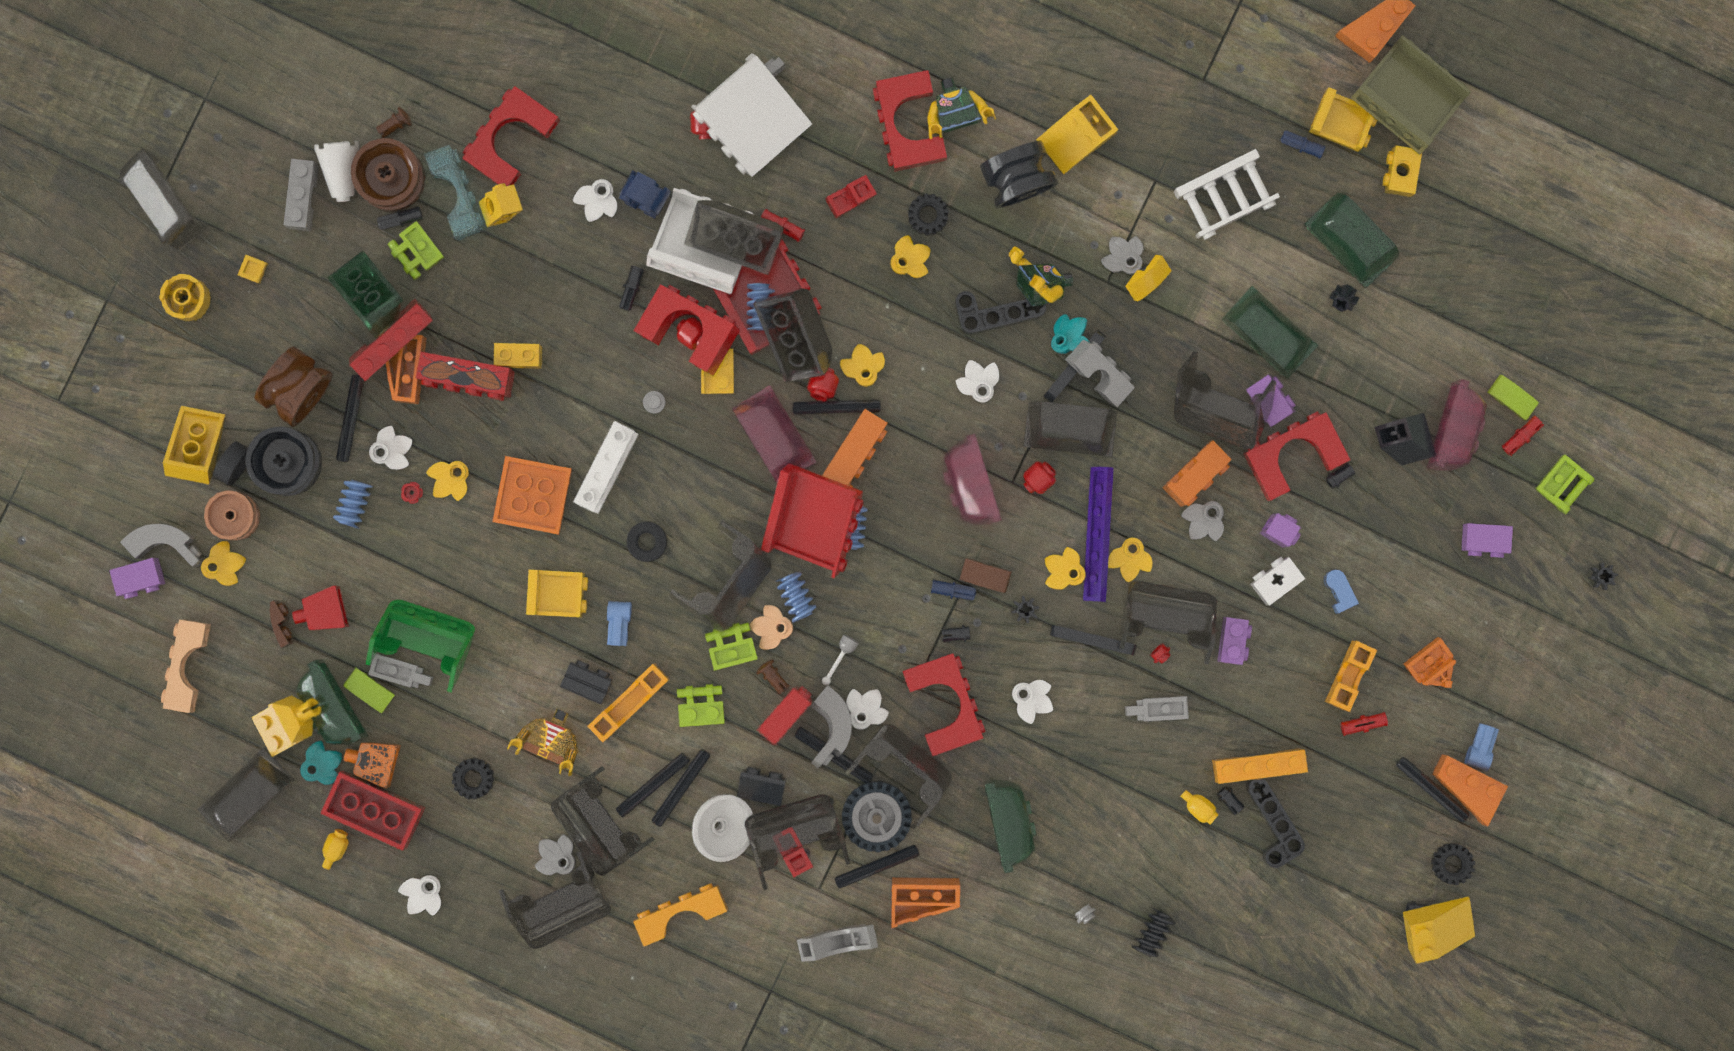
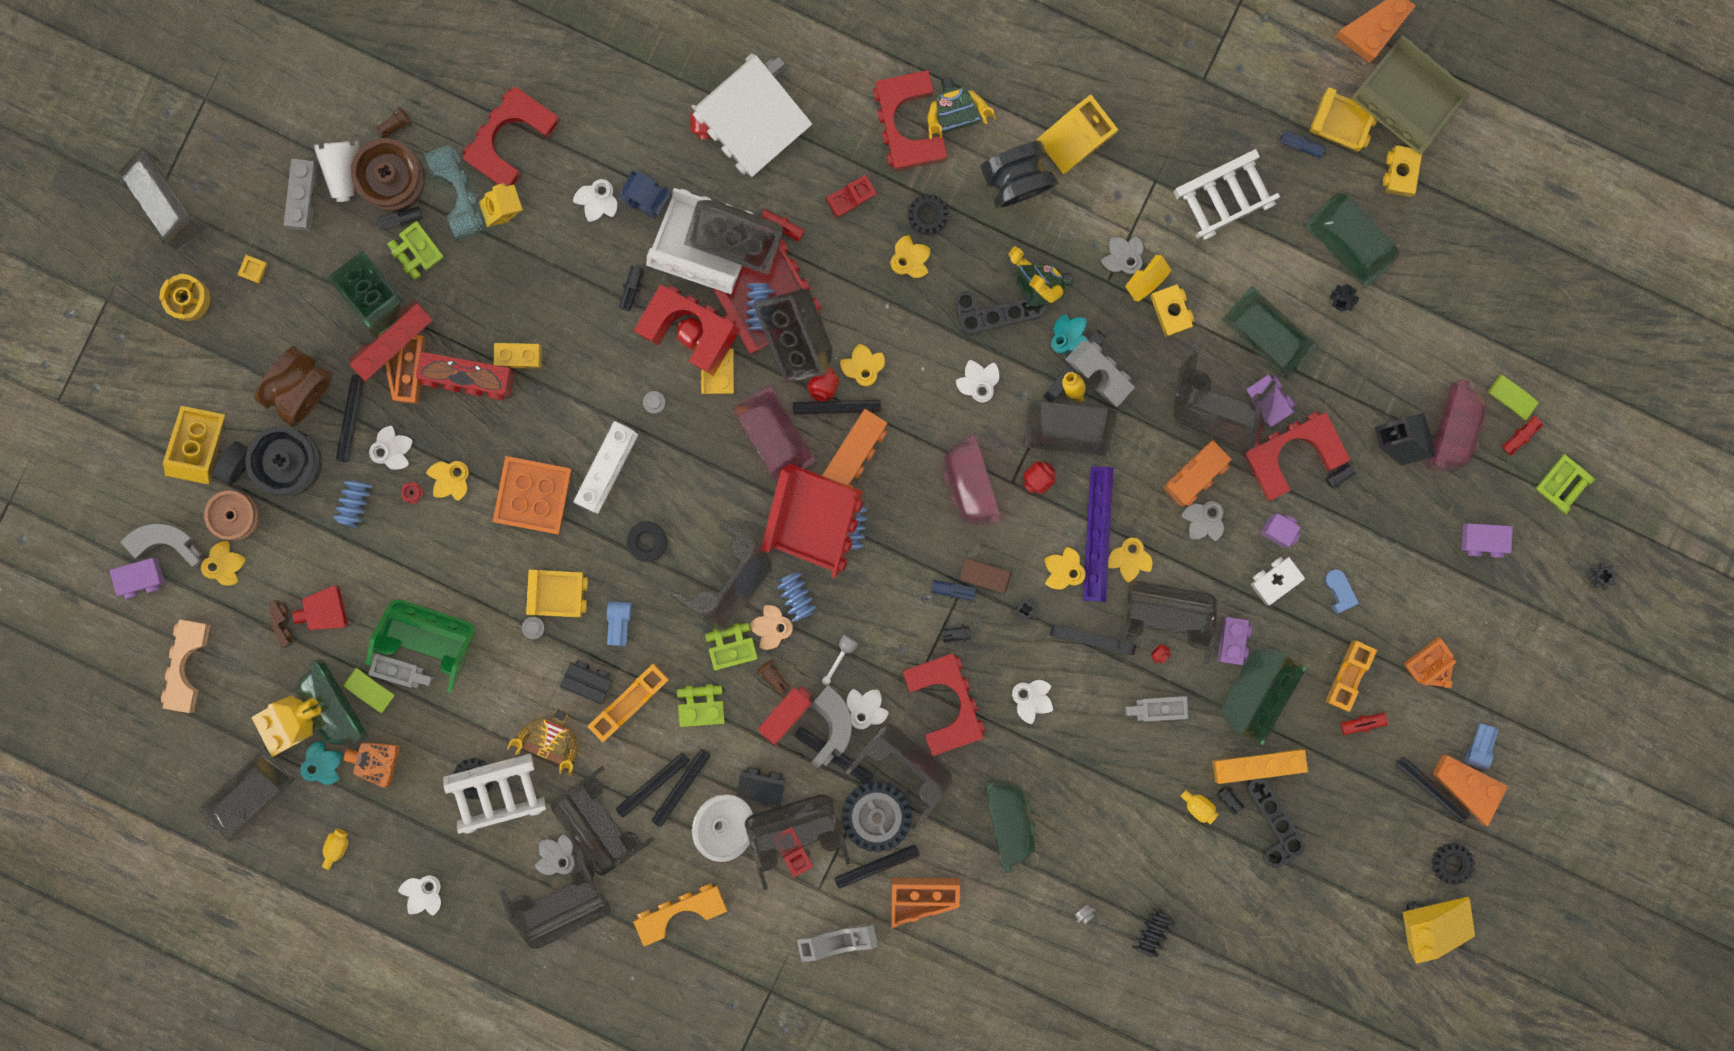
red brick [320,771,426,851] -> none
none -> white fence [443,753,546,834]
none -> light grey plate [522,617,545,639]
none -> yellow plant [1062,372,1086,403]
none -> yellow brick [1150,284,1194,338]
none -> clear green windscreen [1221,649,1307,745]

